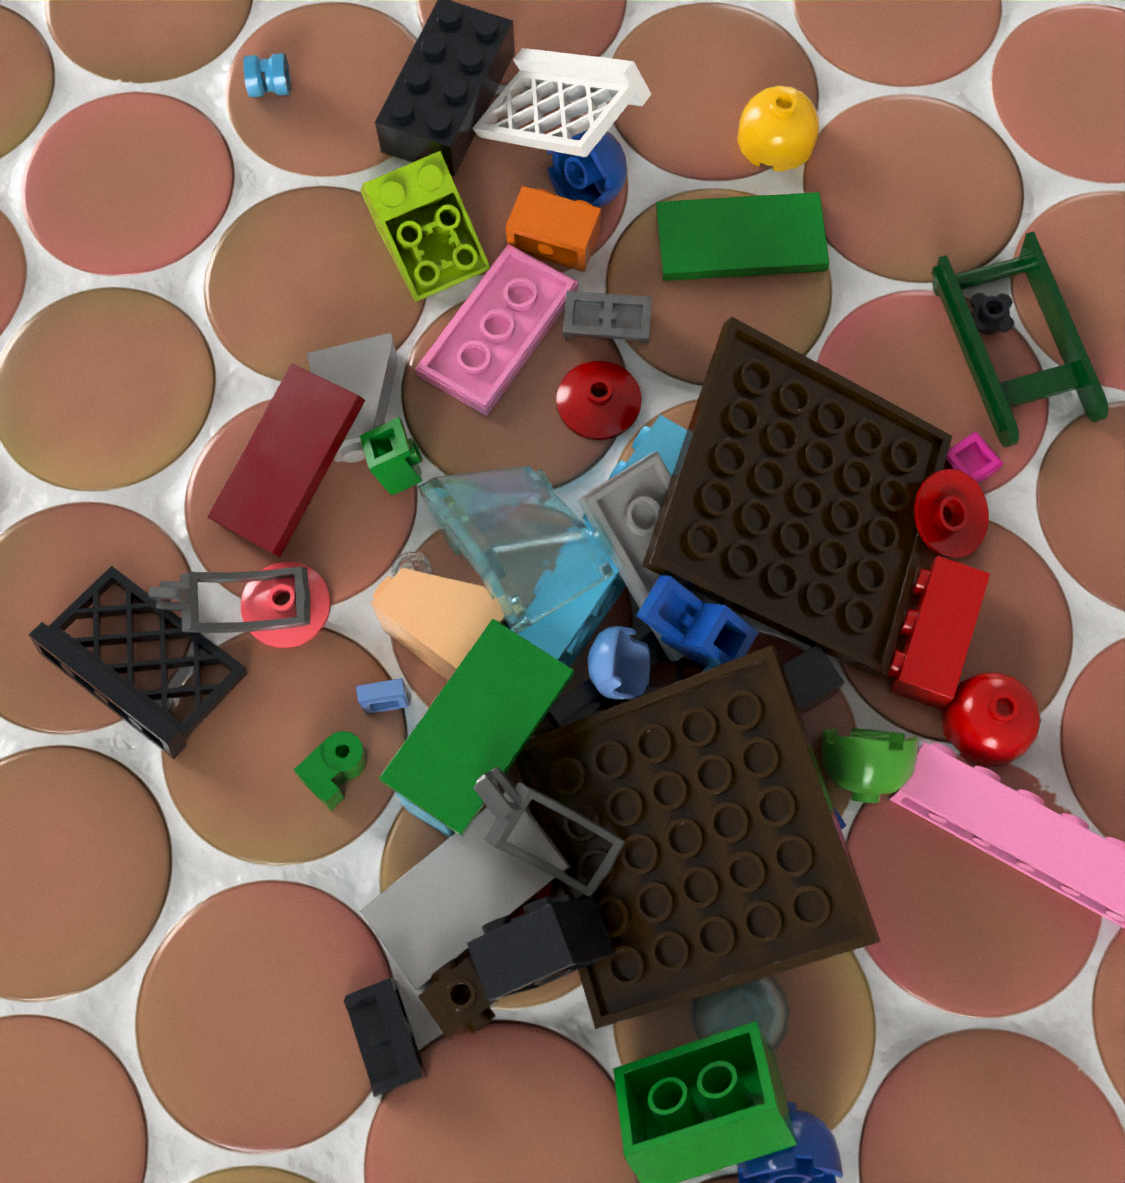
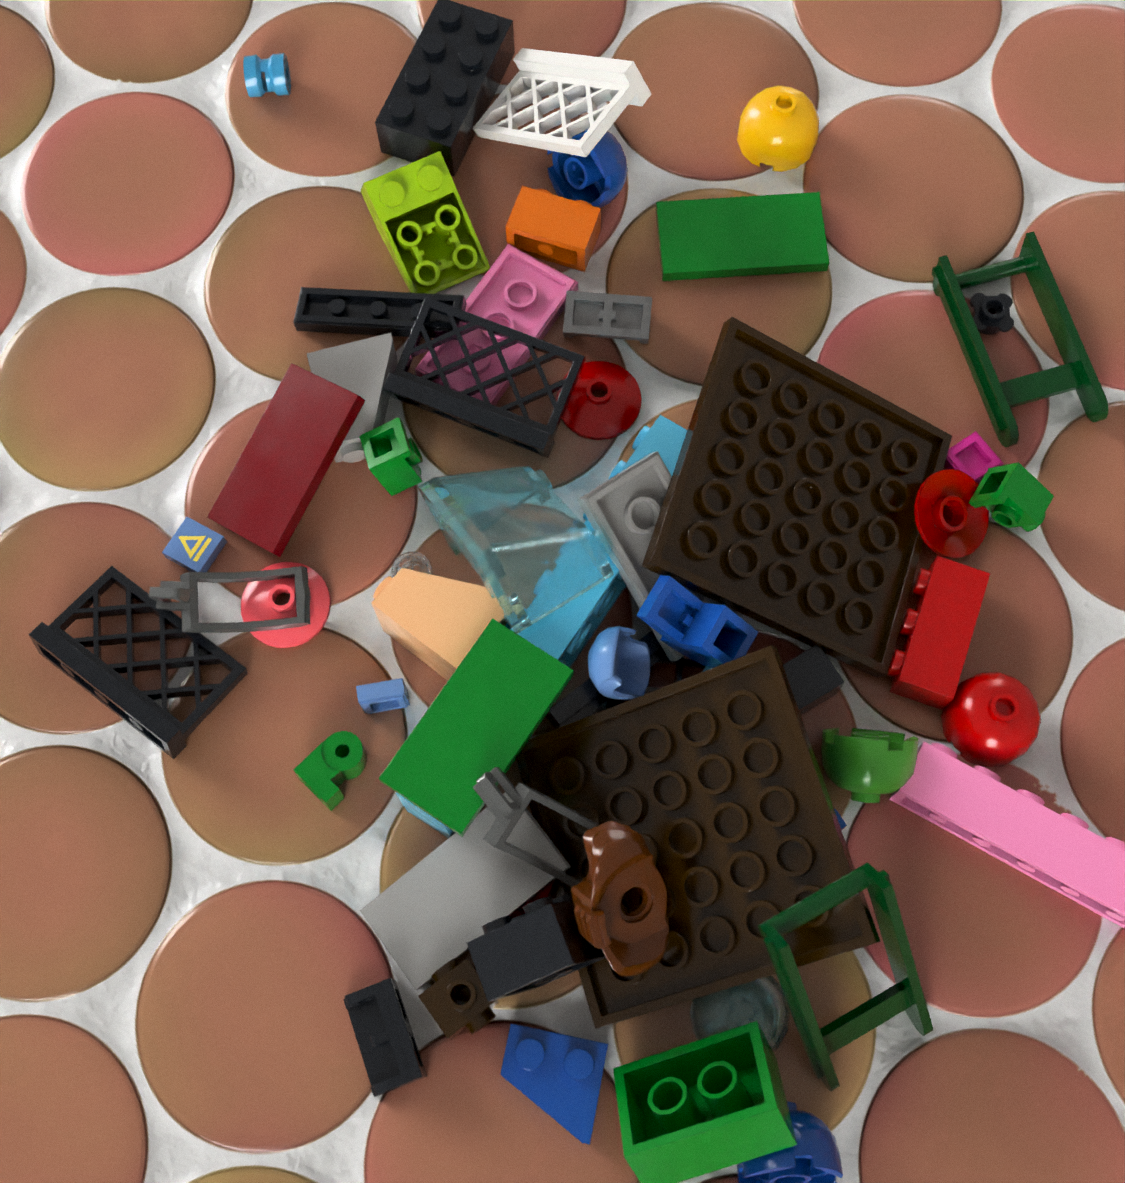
none -> medium blue tile [162,517,227,572]
none -> black tile [293,287,466,340]
none -> black fence [383,297,586,458]
none -> blue wing [500,1024,608,1145]
none -> reddish brown piece [571,821,669,977]
none -> dark green piece [758,862,933,1092]
none -> green brick [968,462,1054,532]

